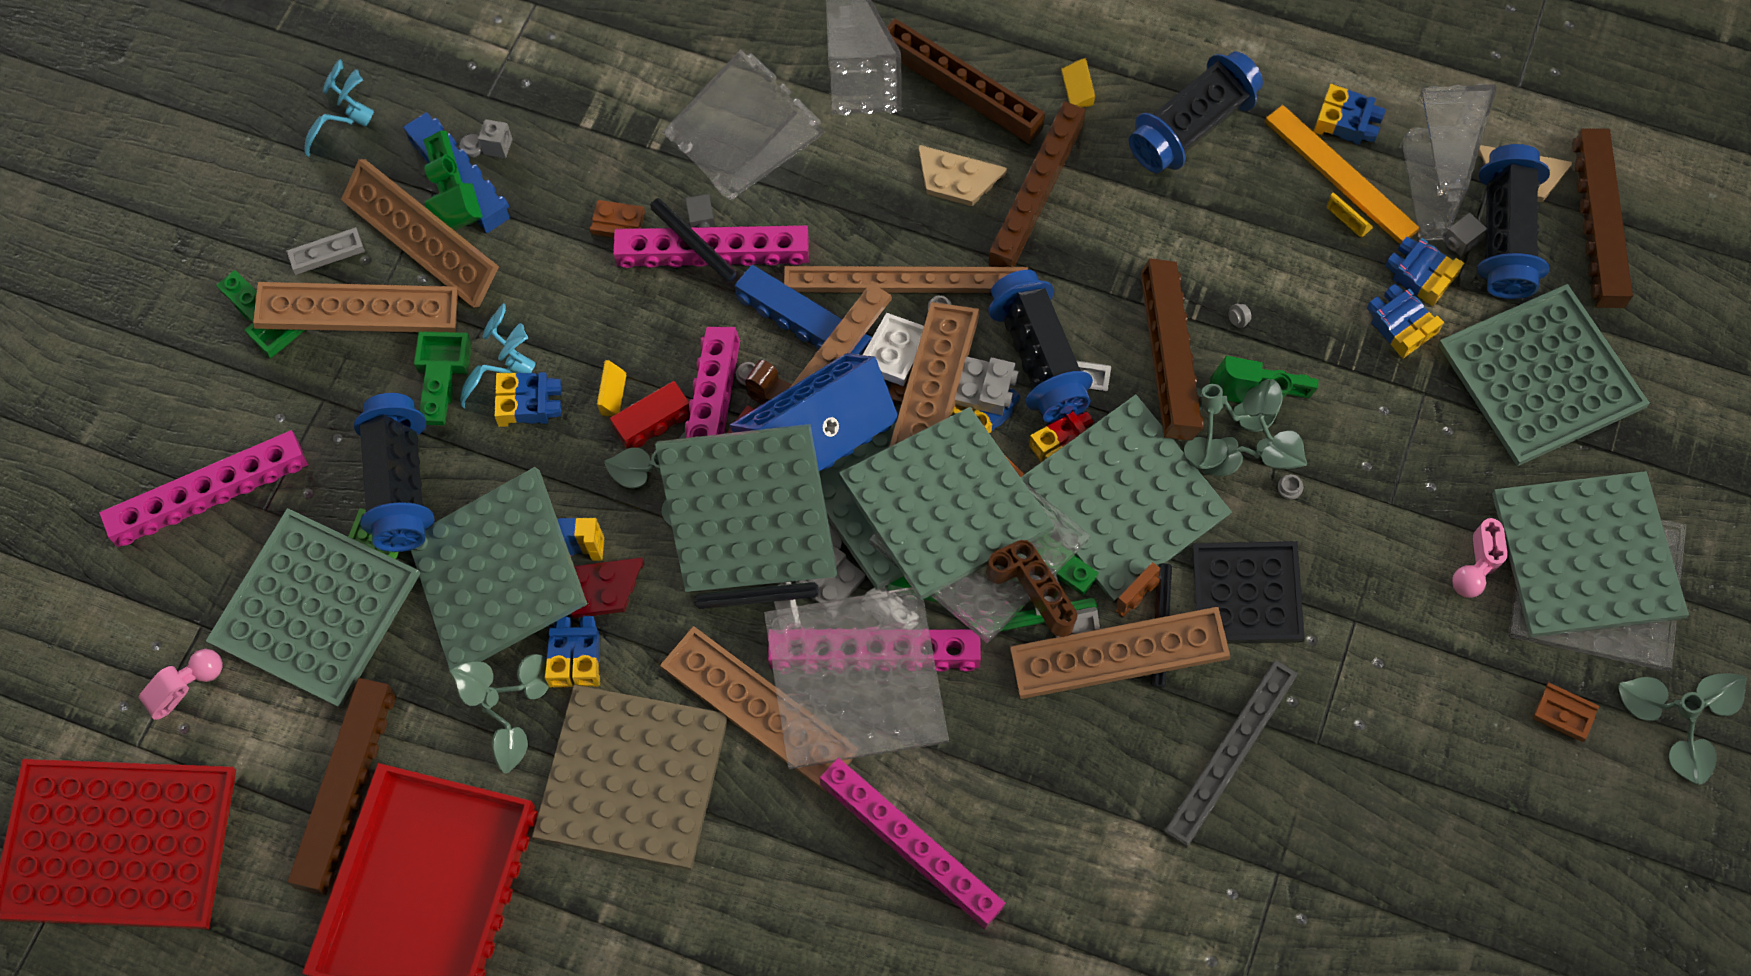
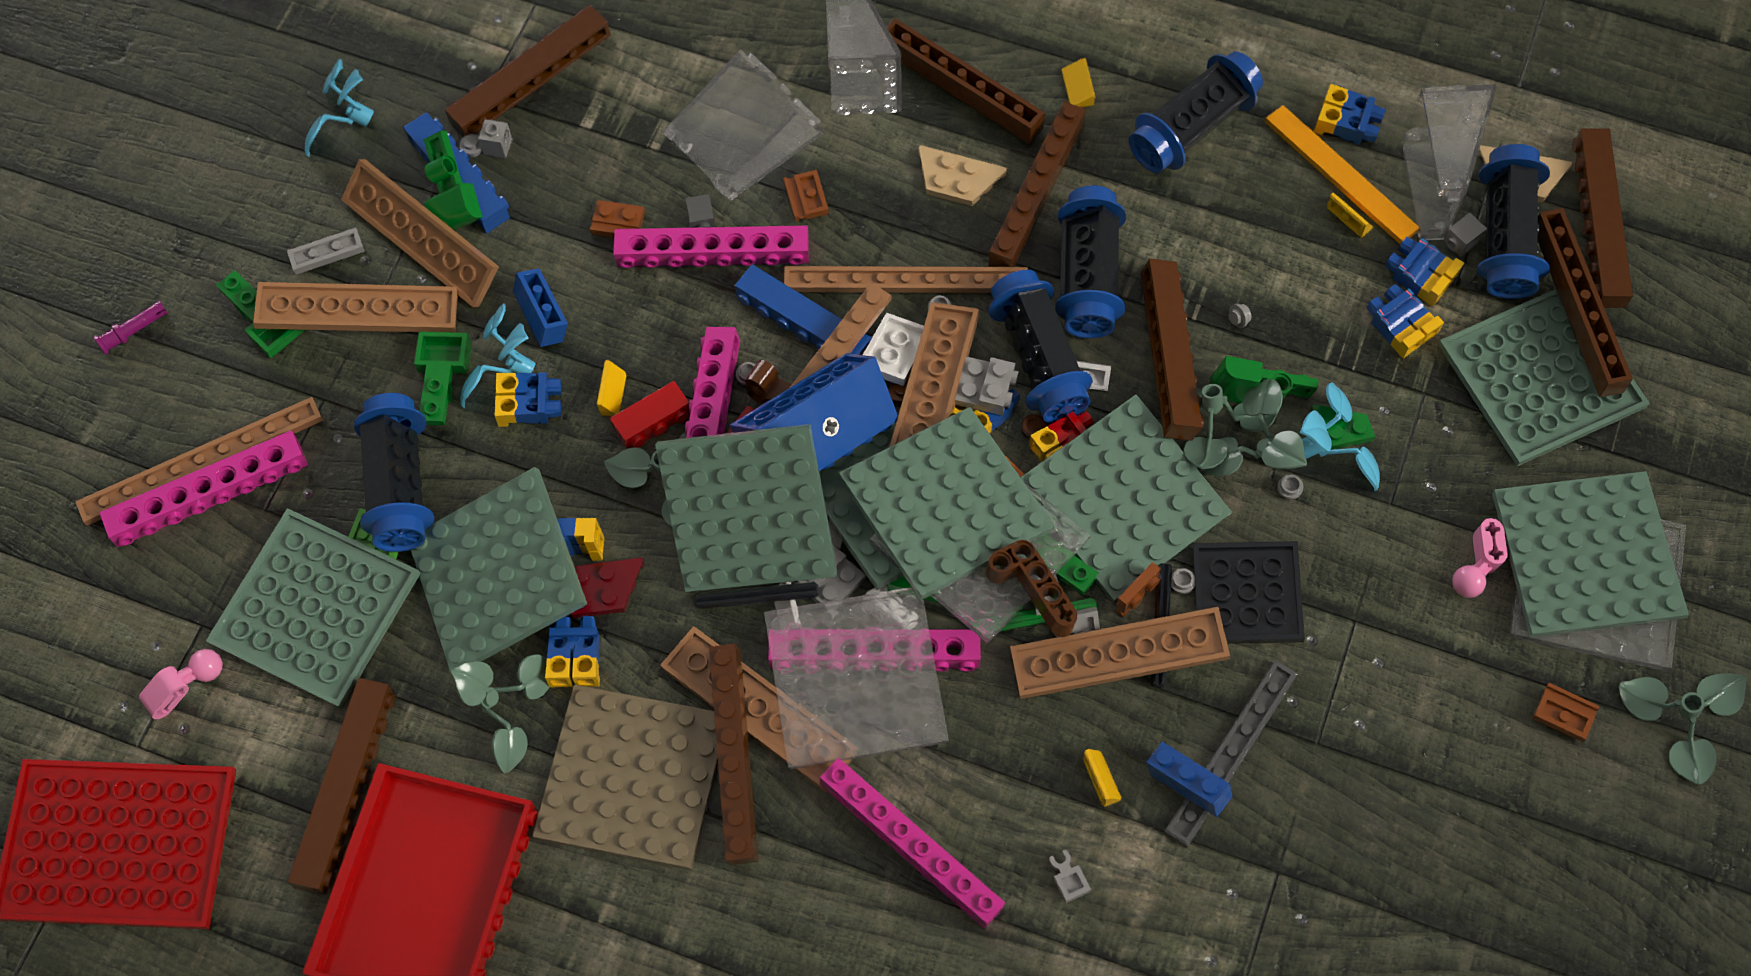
black axle [650,198,737,282] -> none
none -> medium nougat plate [75,397,323,526]
none -> magenta pin [93,300,168,355]
none -> reddish brown brick [445,5,611,137]
none -> blue brick [513,268,568,347]
none -> reddish brown brick [709,643,759,865]
none -> dark orange plate [783,170,829,222]
none -> reddish brown tile [1021,414,1047,440]
none -> light grey plate [1049,850,1091,903]
none -> brick [1055,185,1126,338]
none -> yellow slope [1083,749,1121,807]
none -> blue brick [1146,742,1233,817]
none -> light grey plate [1171,568,1195,594]
none -> medium azure plant [1300,382,1380,491]
none -> green wing [1310,404,1375,450]
none -> reddish brown brick [1537,208,1633,398]

